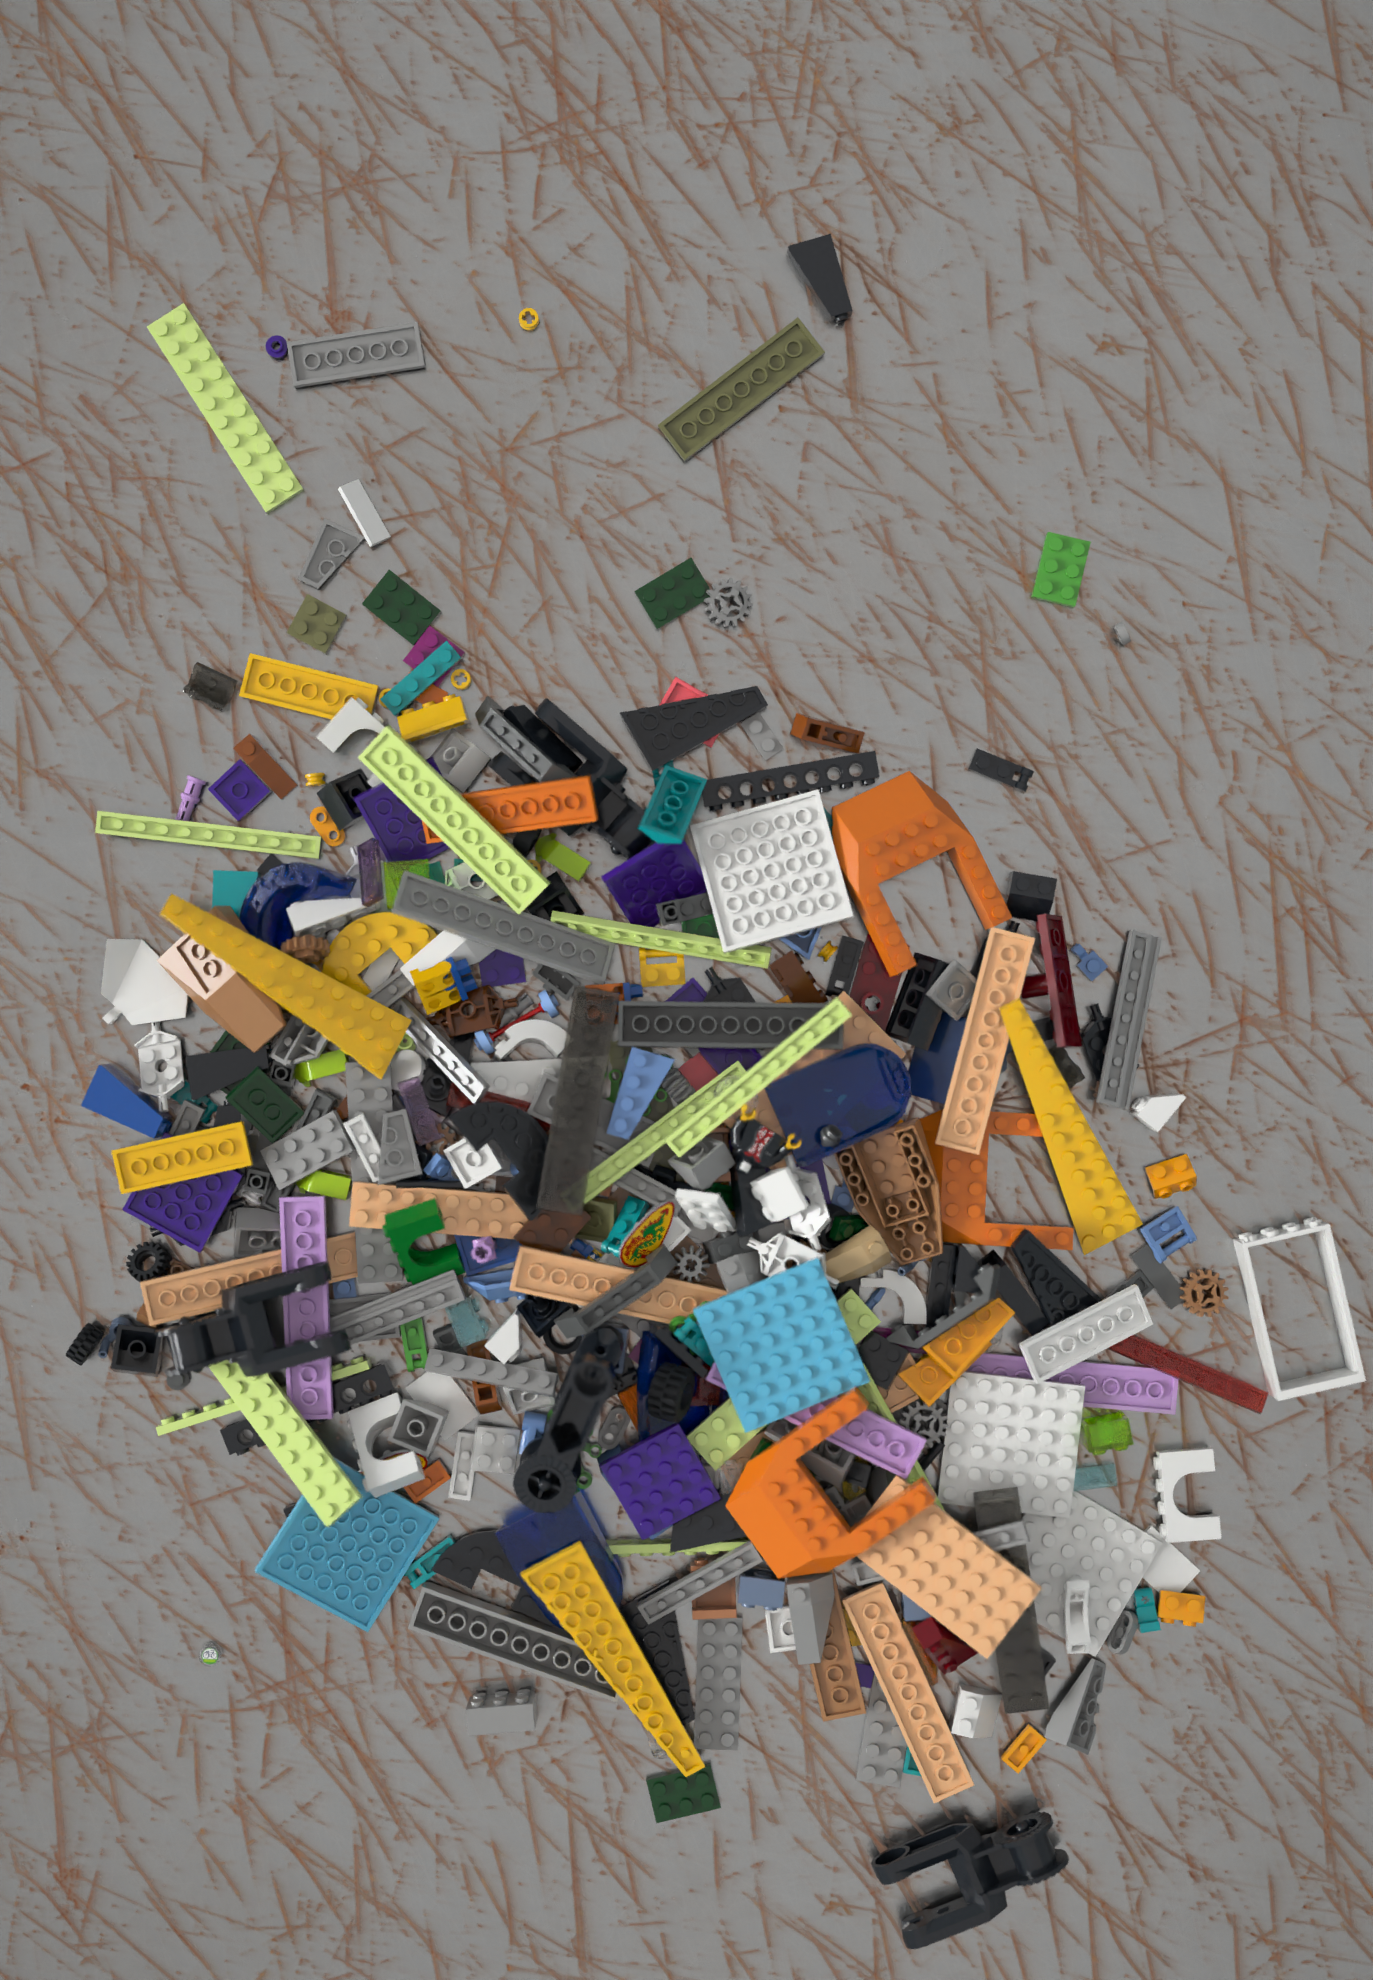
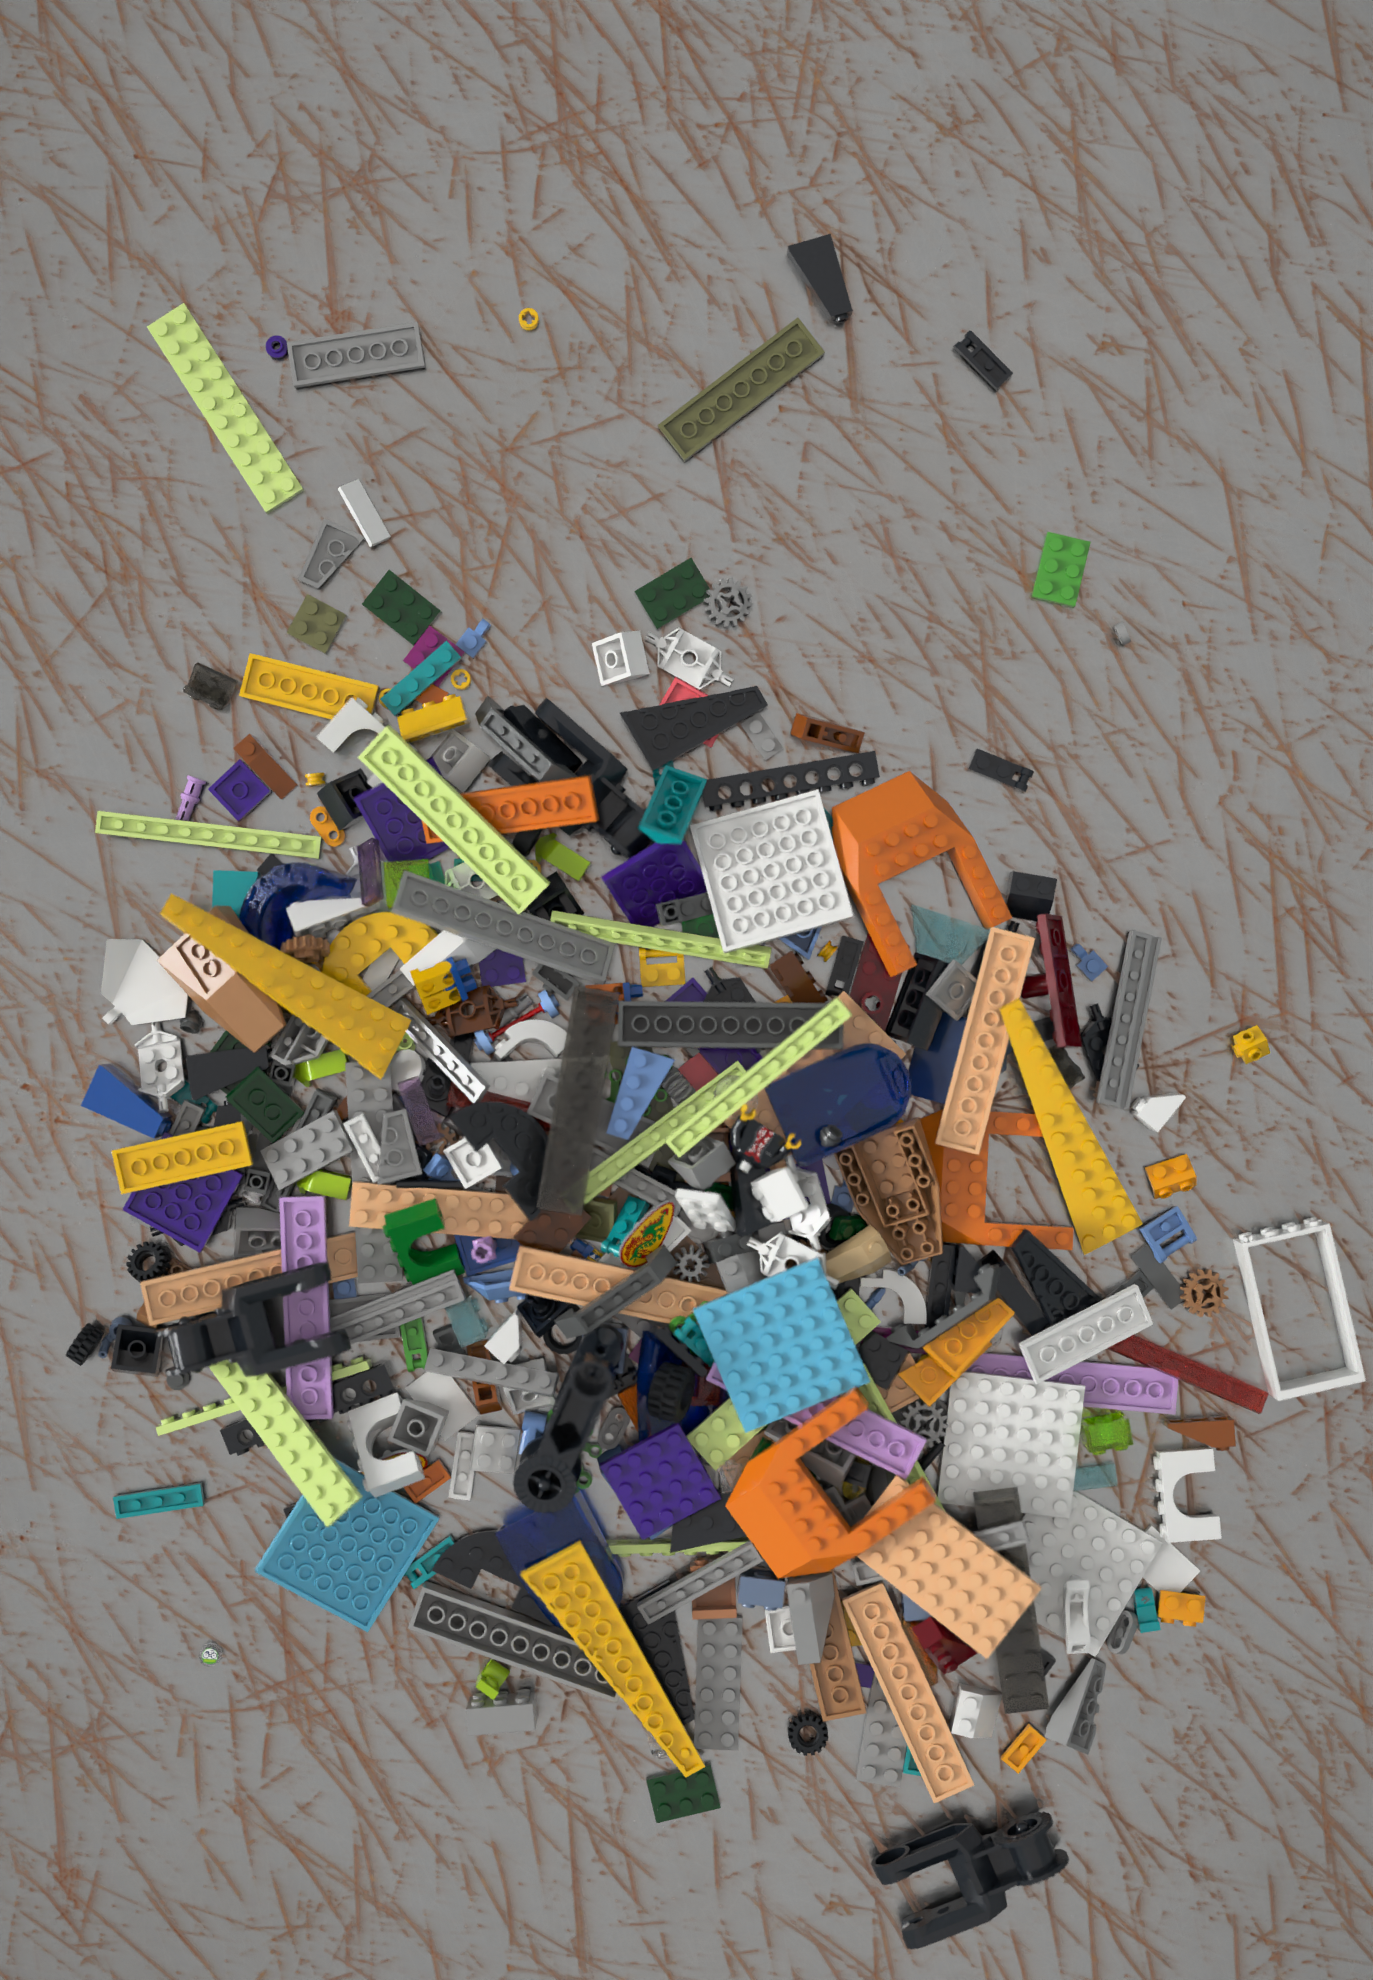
none -> teal plate [113,1482,205,1519]
none -> dark grey plate [180,1010,202,1034]
none -> medium blue plate [455,619,491,659]
none -> lime plate [476,1659,510,1700]
none -> white slope [592,631,650,686]
none -> white plate [645,628,734,691]
none -> black tyre [788,1711,828,1756]
none -> clear light blue wing [911,904,990,965]
none -> black plate [953,330,1013,391]
none -> dark orange slope [1164,1416,1236,1451]
none -> yellow brick [1232,1025,1270,1064]

